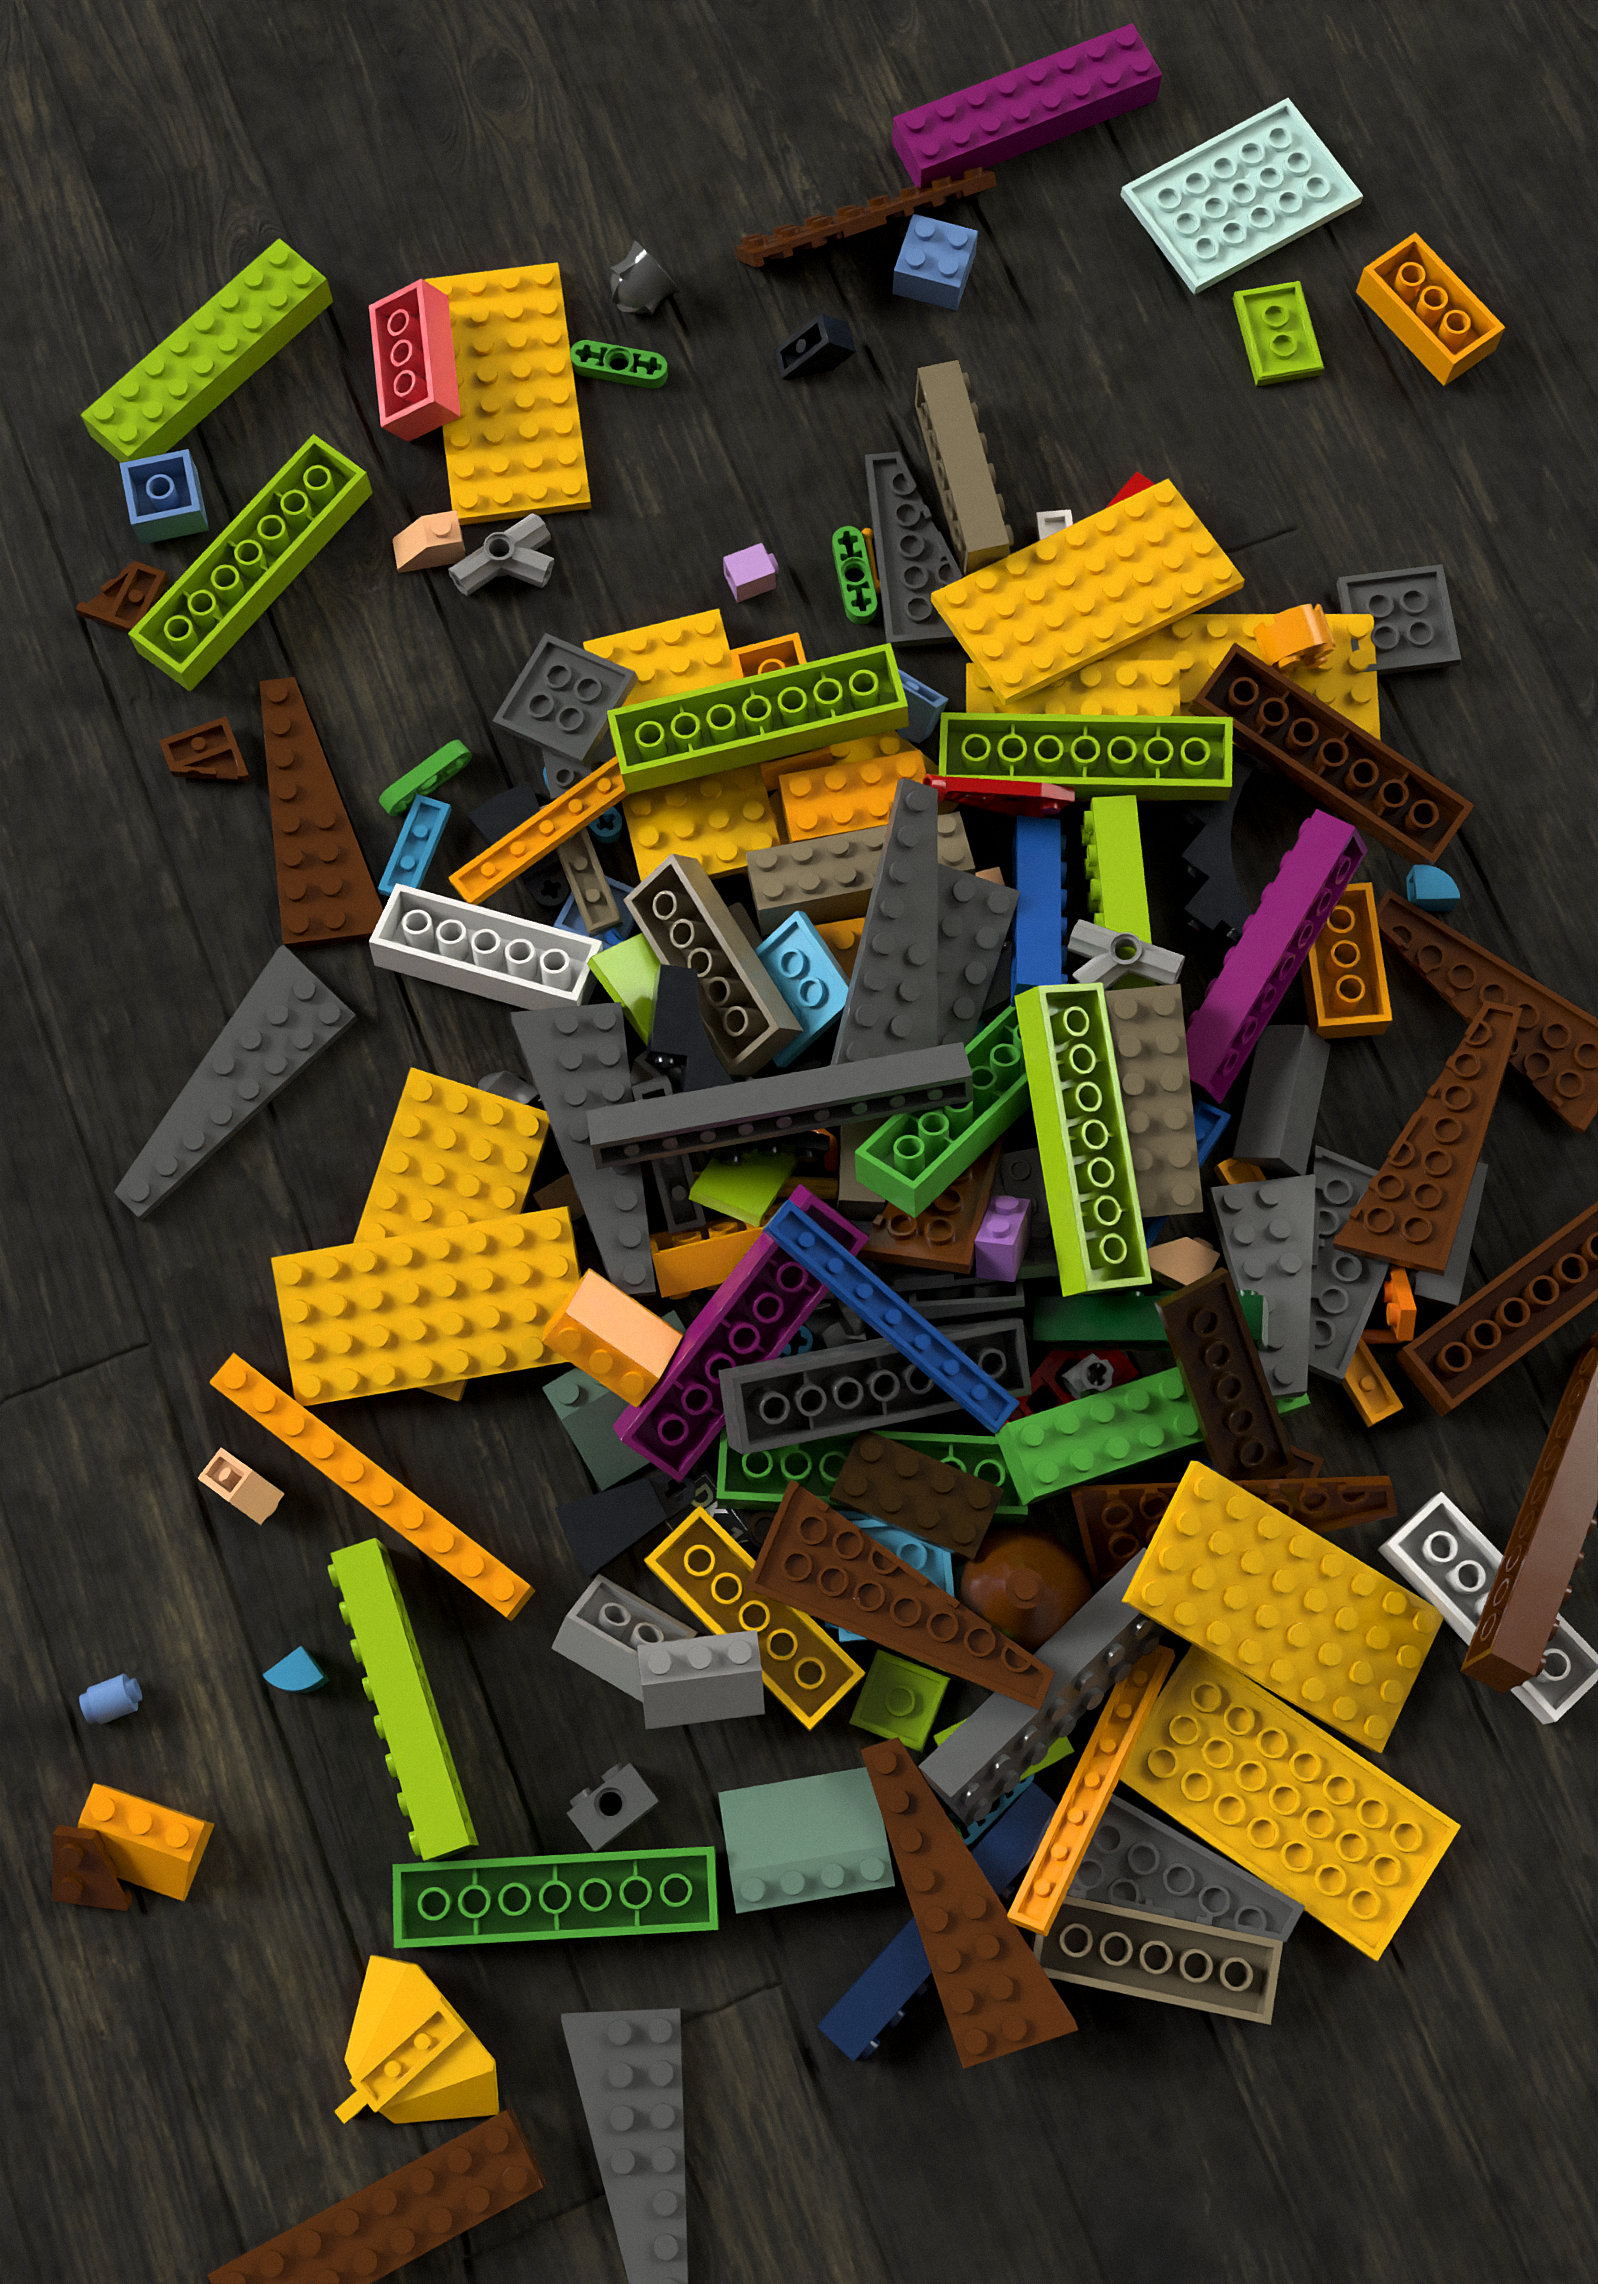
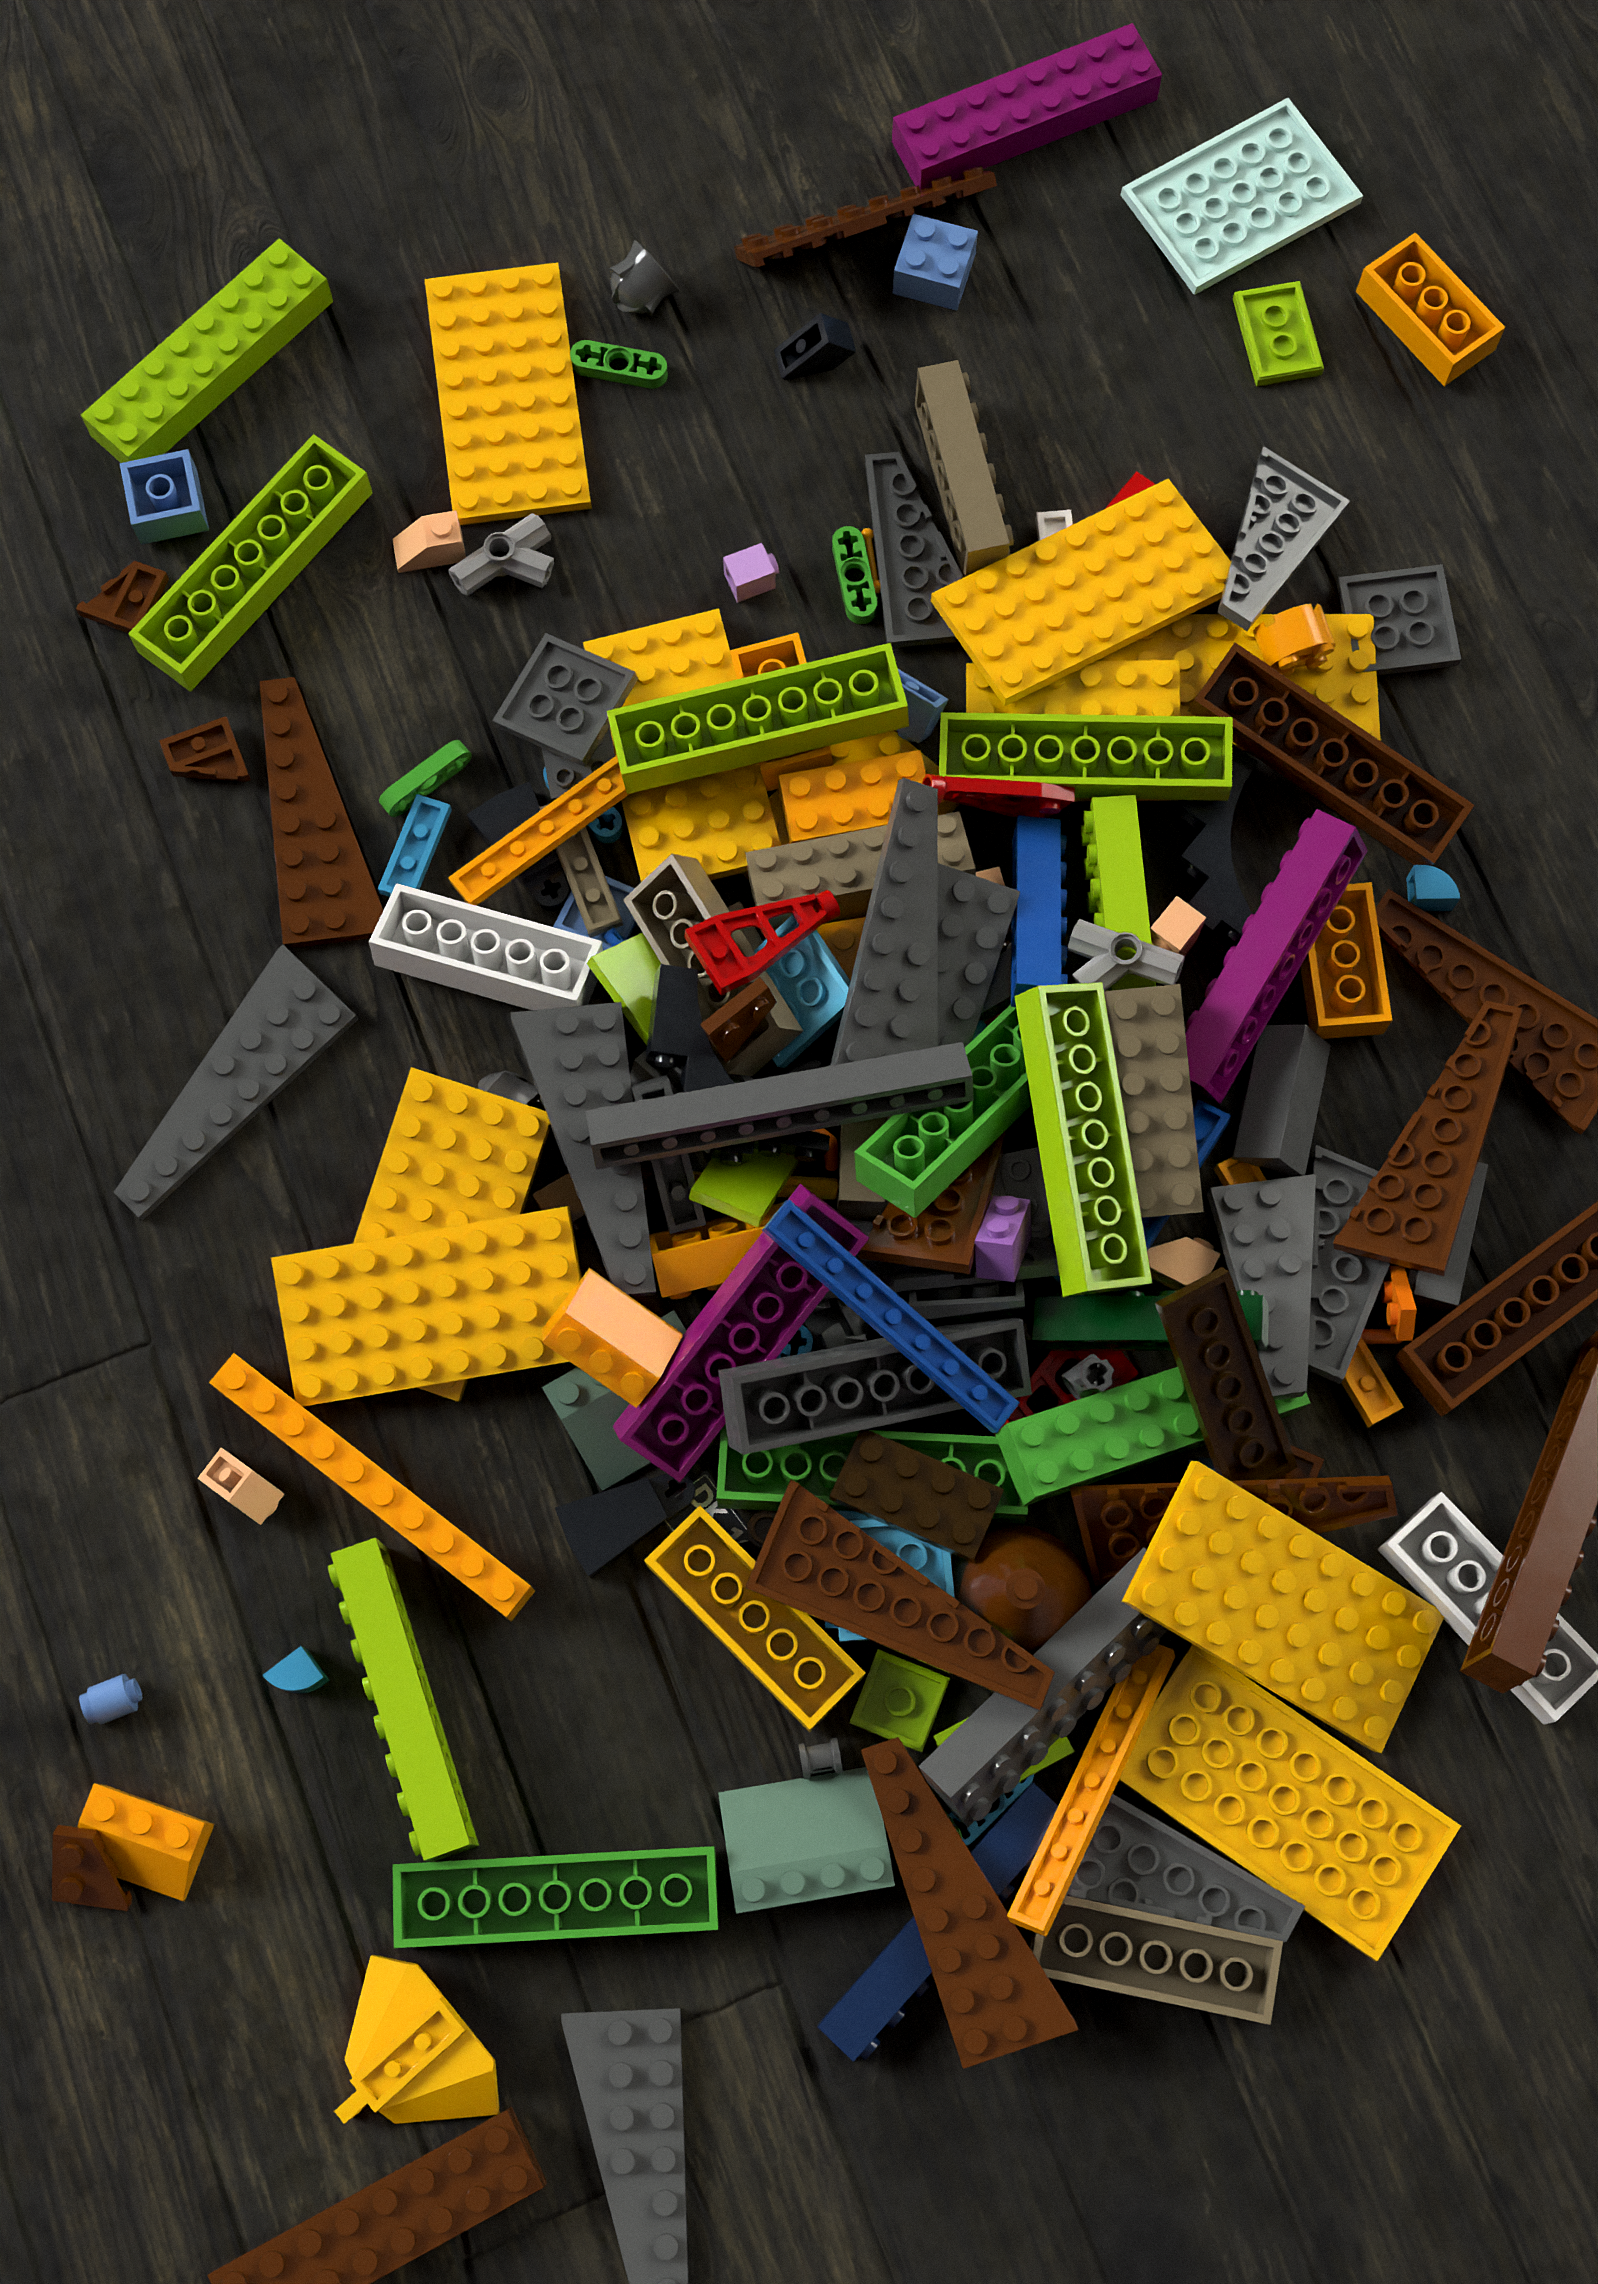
coral brick [369,279,461,442] -> none
light grey slope [552,1574,698,1702] -> none
dark grey brick [567,1762,661,1852] -> none
light grey slope [637,1630,765,1730] -> none
none -> red plate [684,890,840,995]
none -> reddish brown wing [700,977,777,1062]
none -> dark grey bush [798,1738,843,1779]
none -> light nougat brick [1150,896,1206,956]
none -> wing [1218,446,1350,631]

